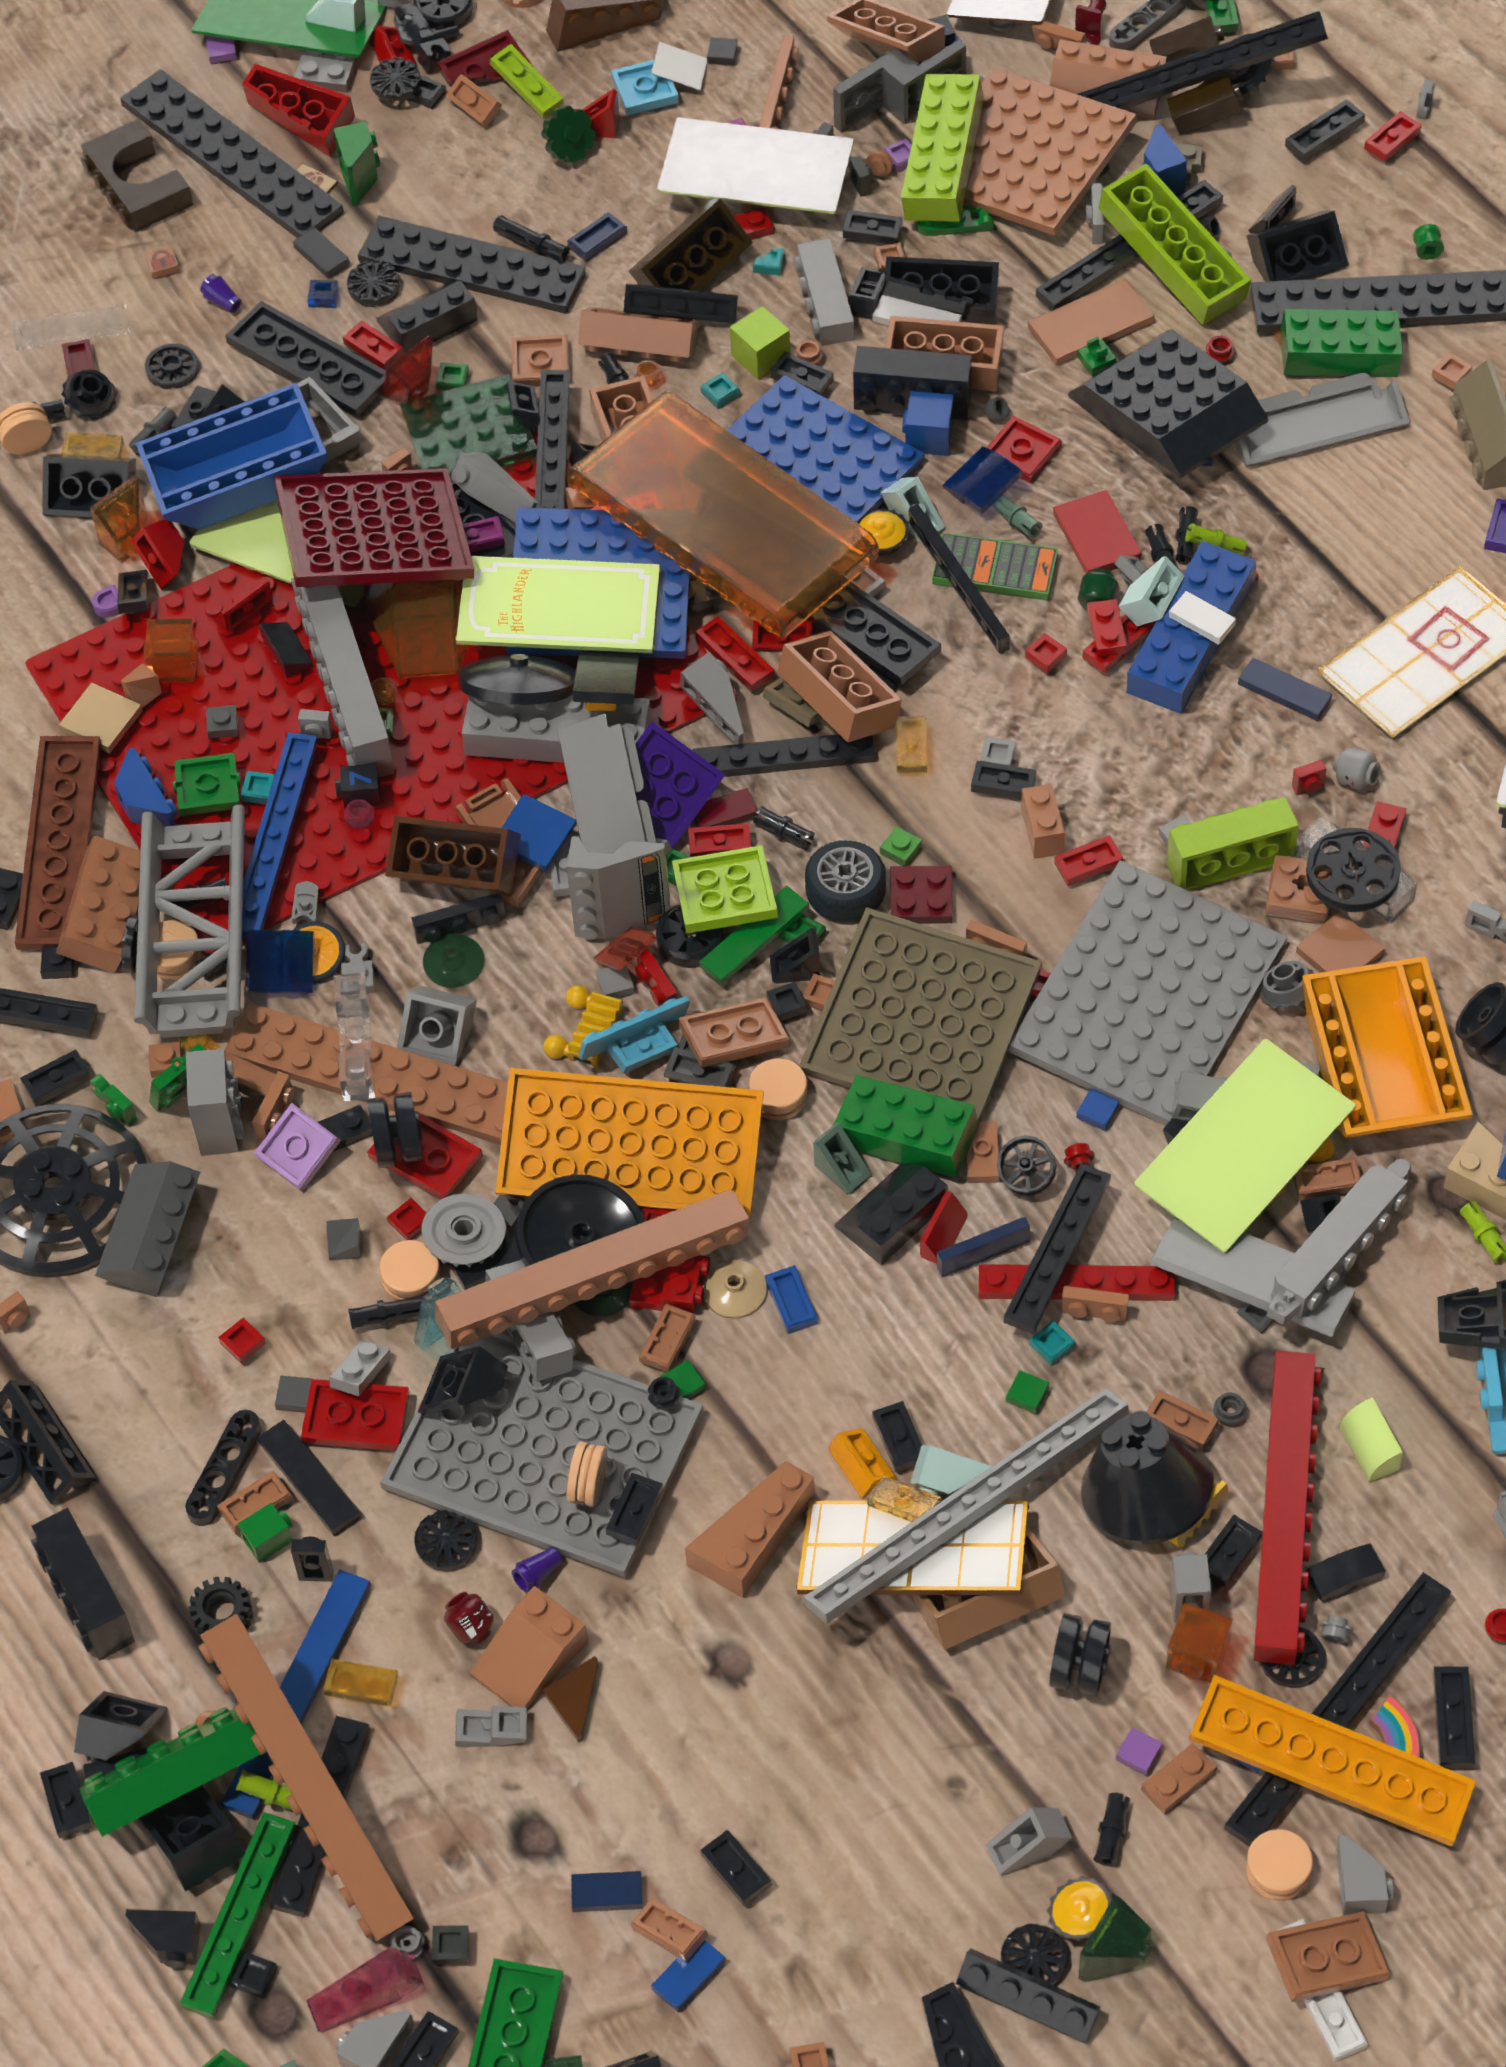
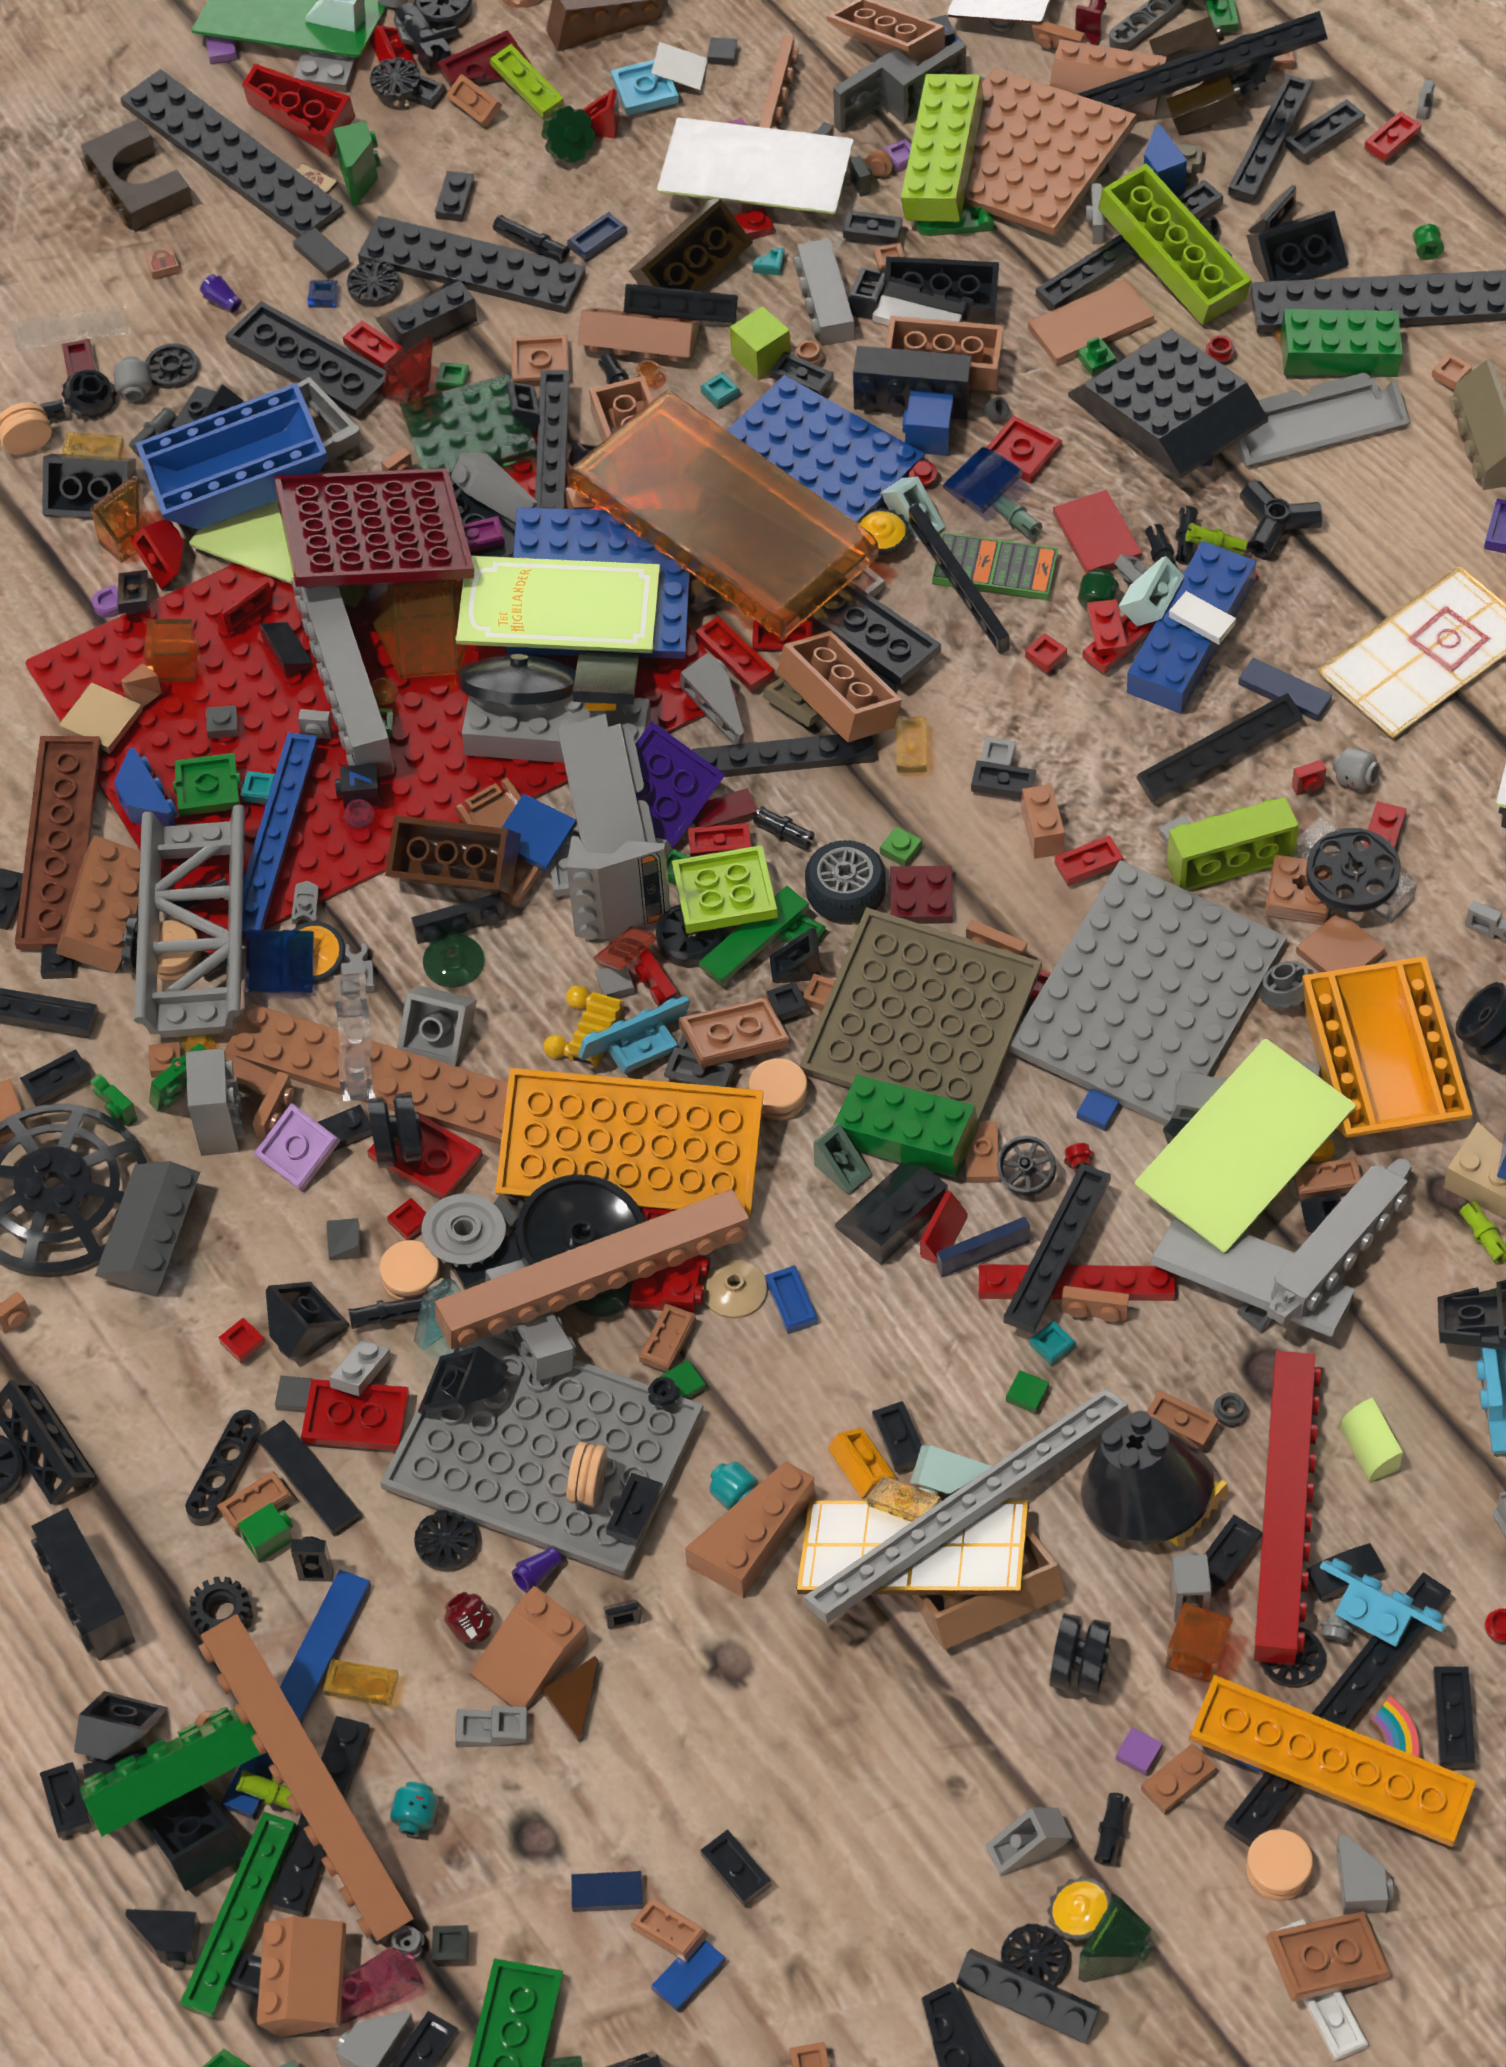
none -> light grey head [114,356,152,401]
none -> nougat slope [257,1916,347,2038]
none -> black slope [266,1282,350,1358]
none -> teal head [390,1782,439,1836]
none -> black plate [435,171,475,222]
none -> black slope [603,1599,641,1629]
none -> teal head [709,1462,758,1510]
none -> red plate [909,461,938,488]
none -> black plate [1136,692,1303,803]
none -> black plate [1228,74,1313,202]
none -> black piece [1240,480,1322,558]
none -> medium azure bracket [1320,1558,1449,1647]

